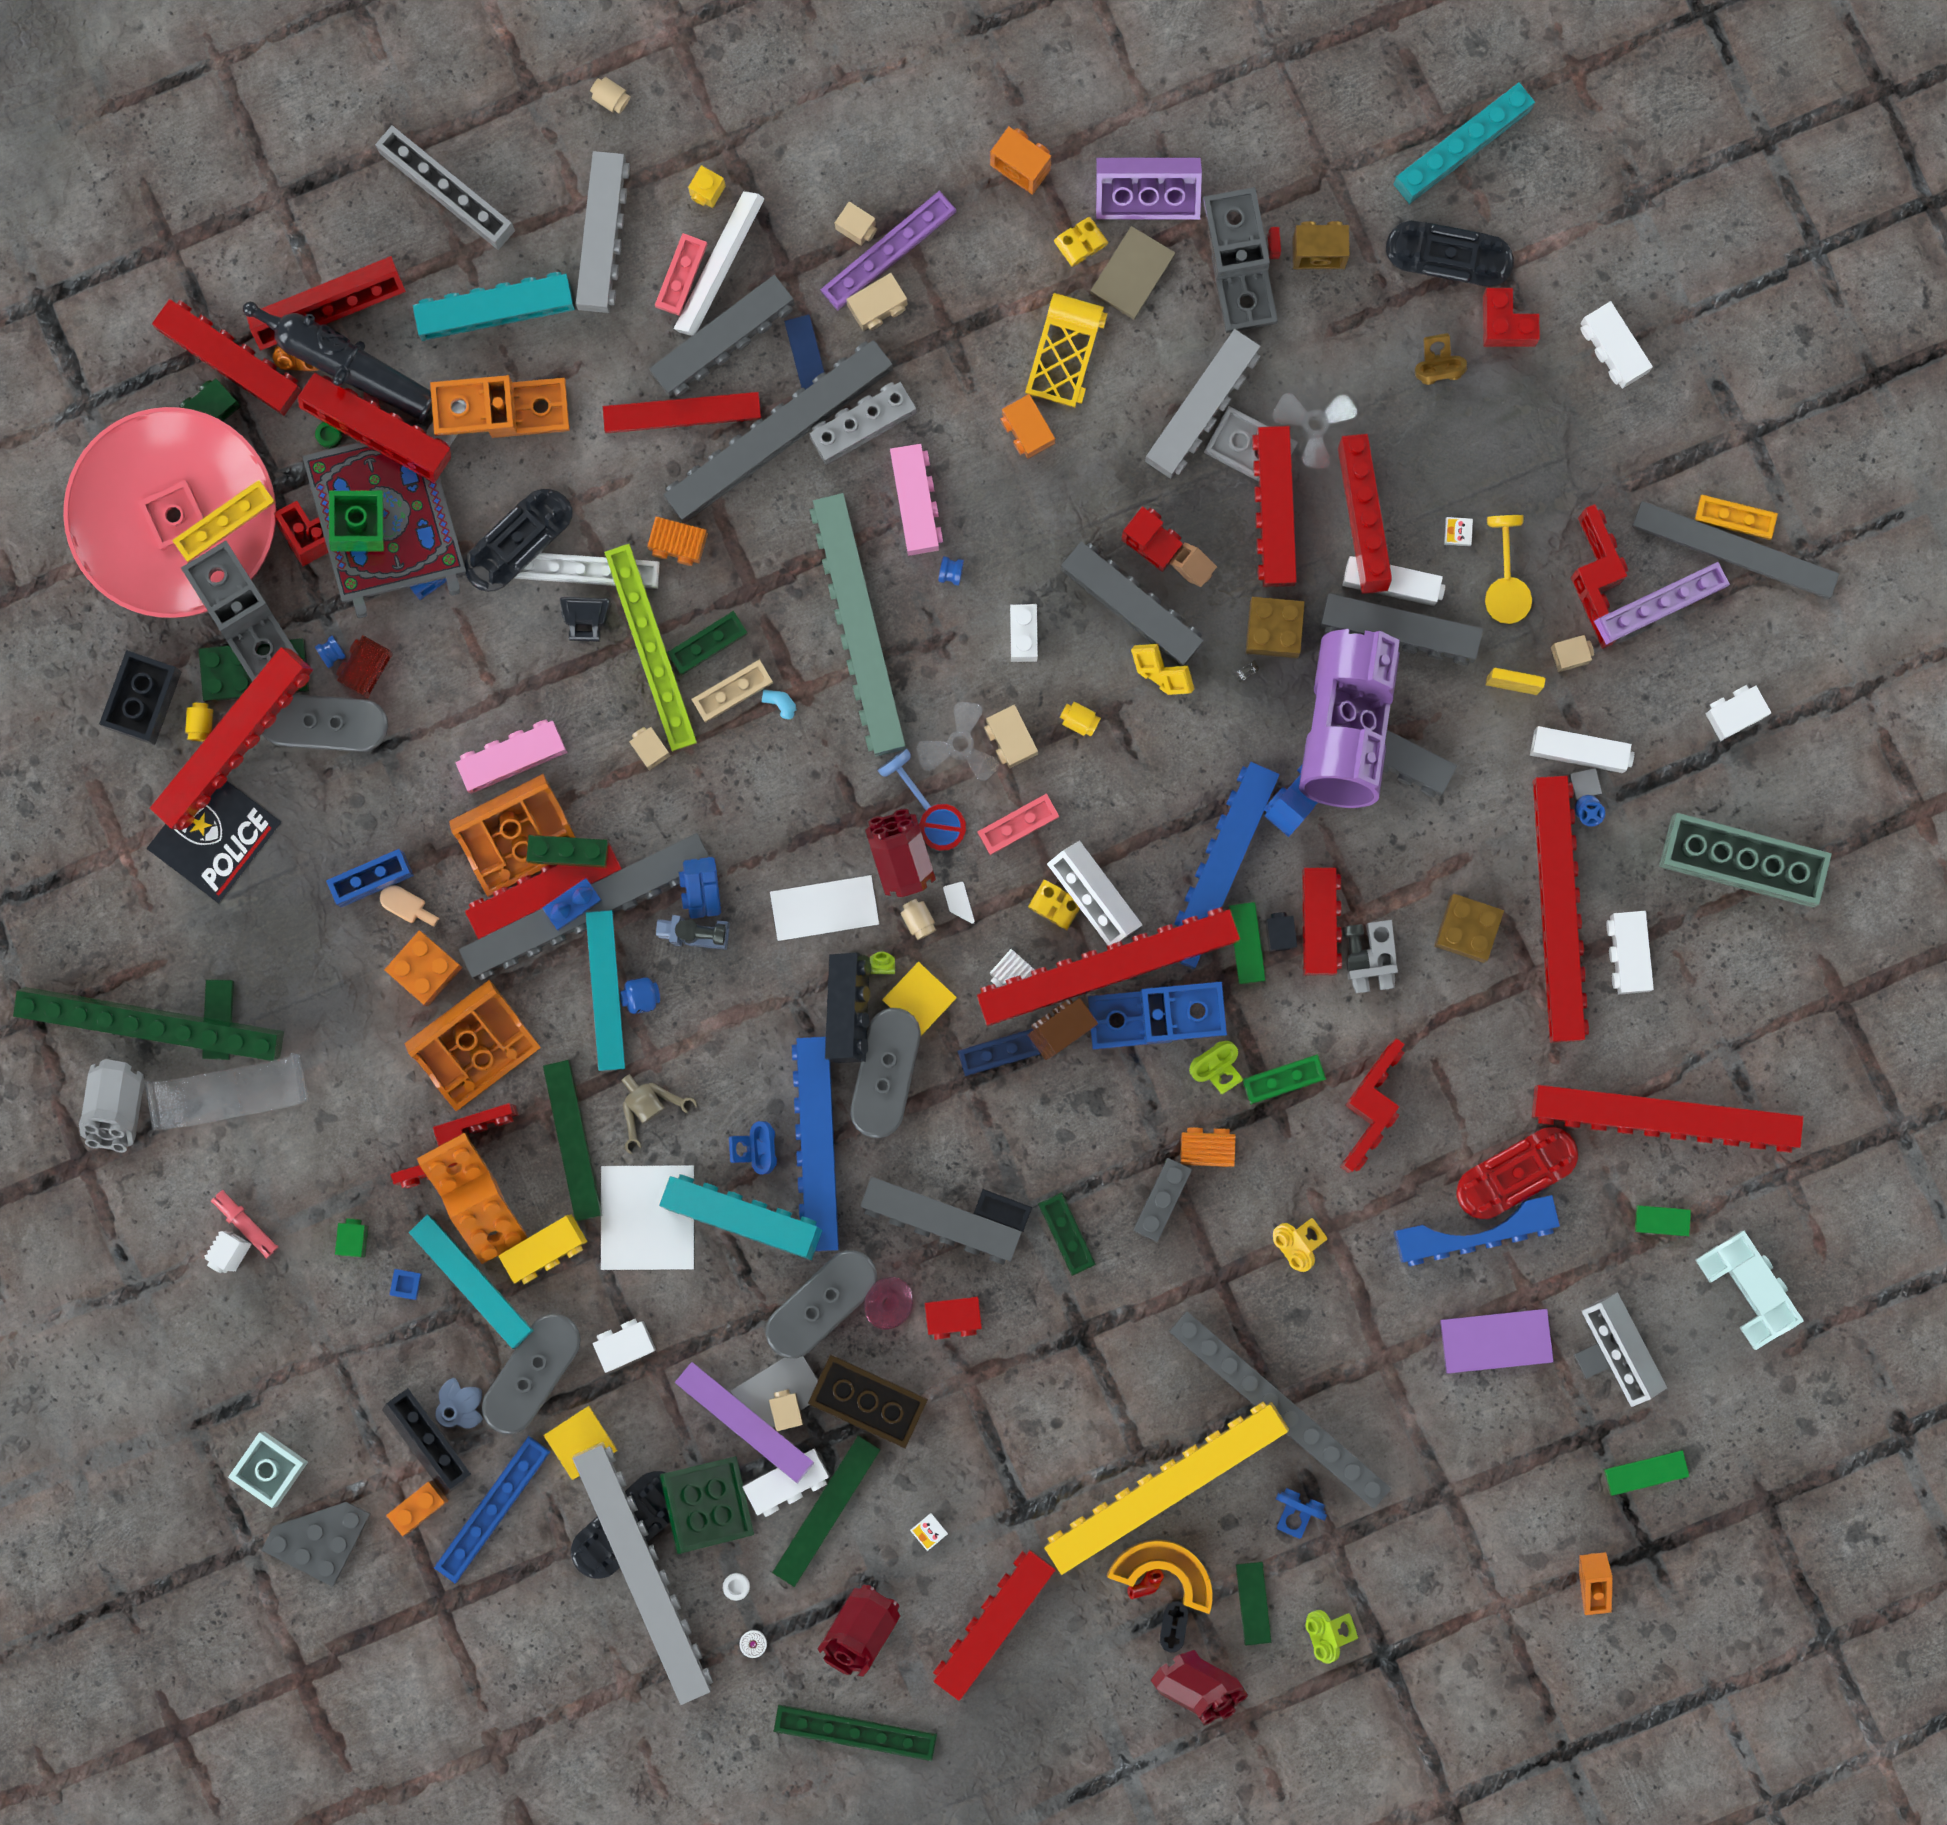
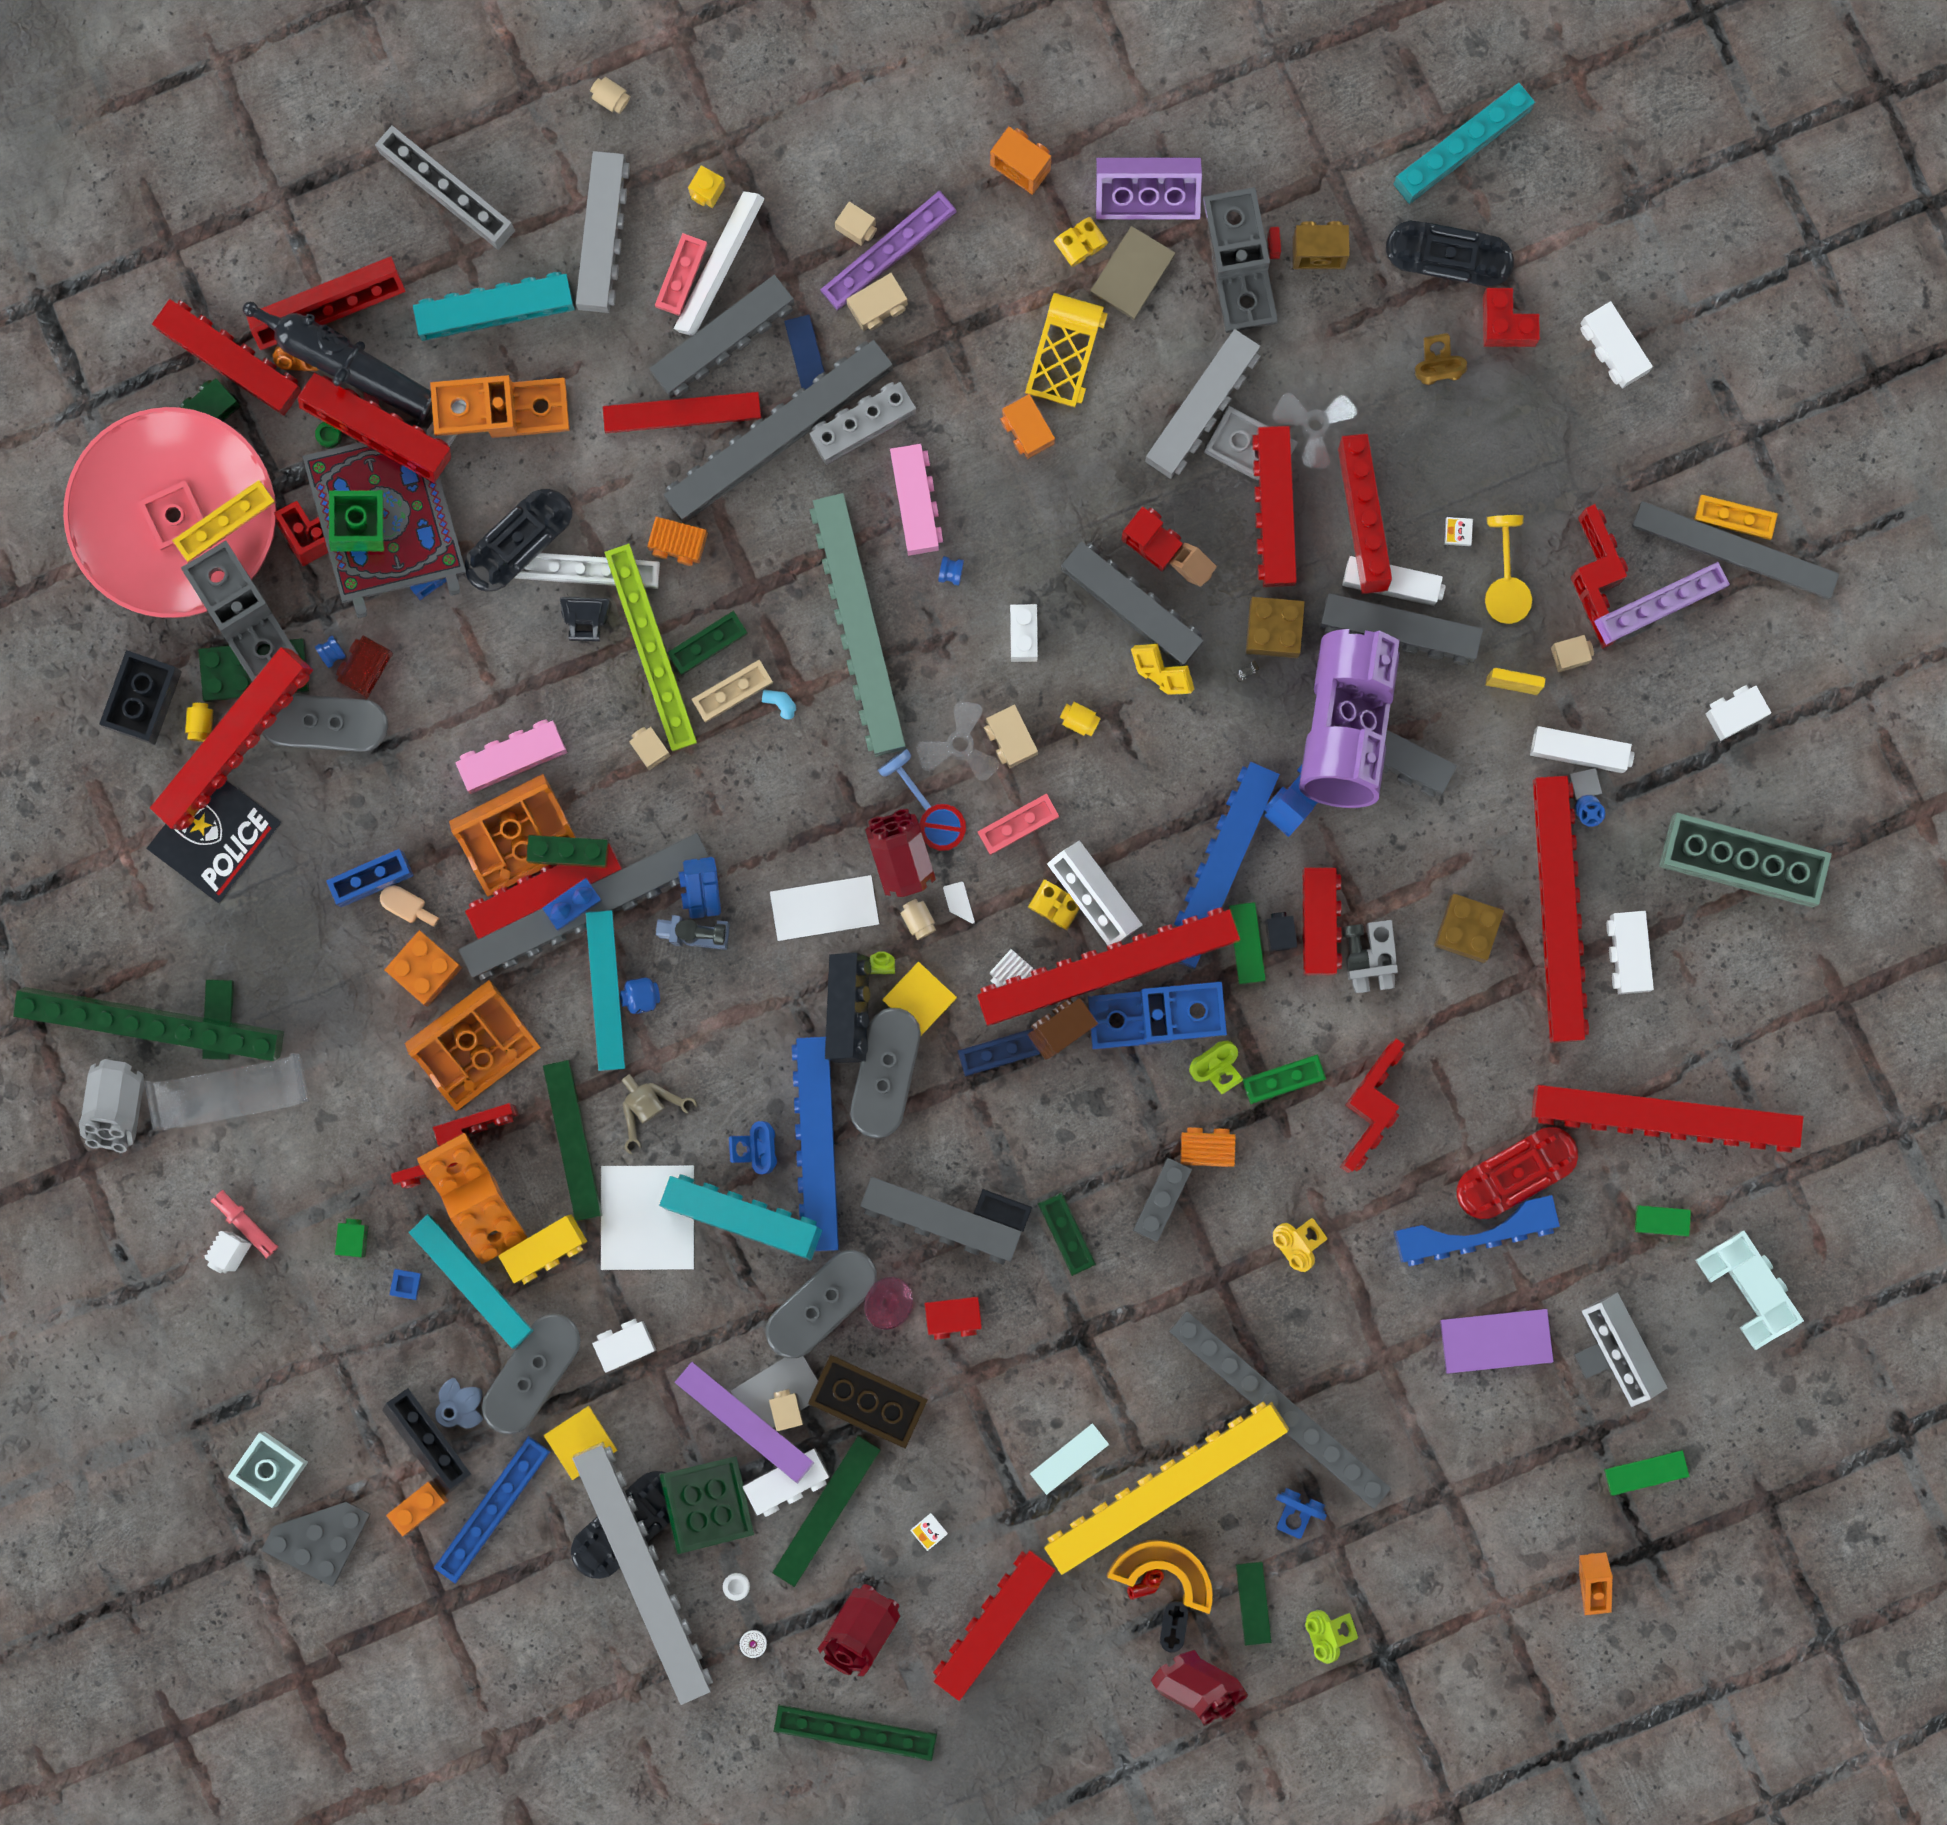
none -> light aqua tile [1030,1423,1109,1495]

